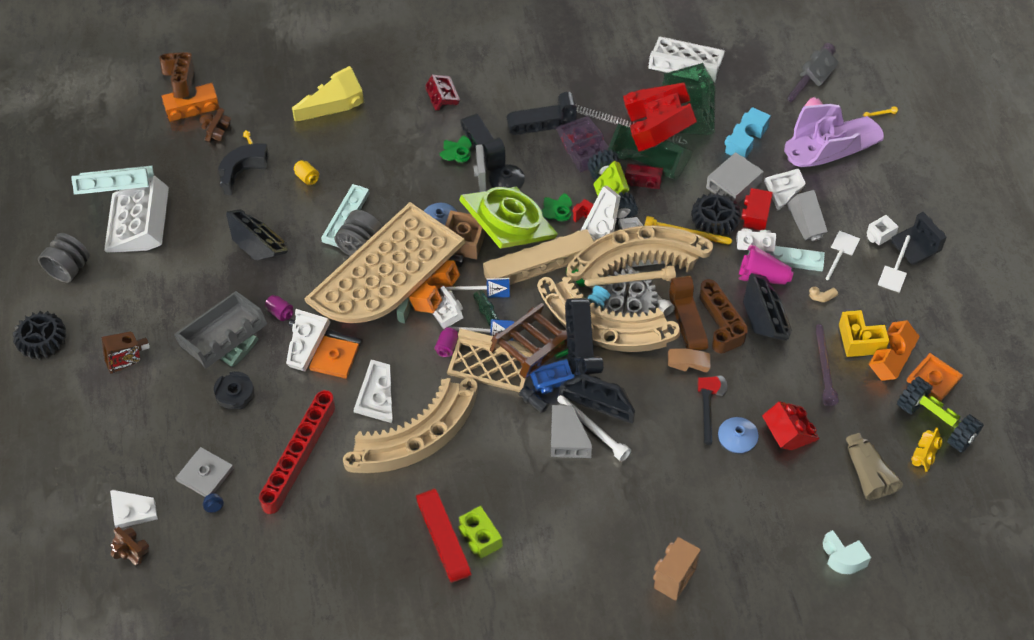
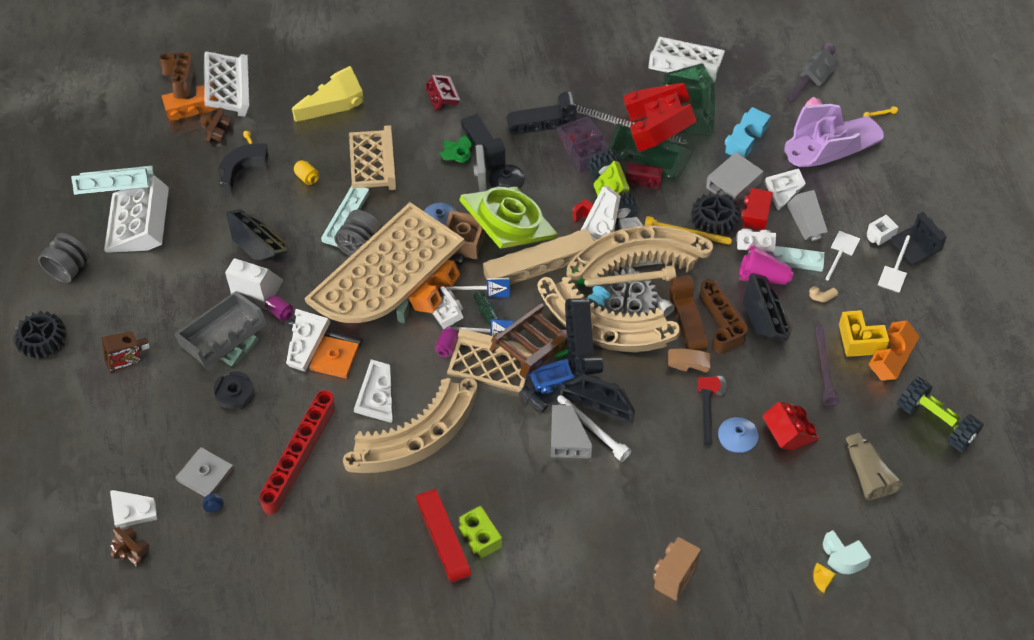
green plate [541,193,572,222] -> none
orange plate [907,353,963,402] -> none
yellow hinge [911,428,943,472] -> none
none -> white fence [204,52,249,117]
none -> white slope [225,258,283,310]
none -> tan fence [349,125,396,190]
none -> yellow tile [813,563,835,593]

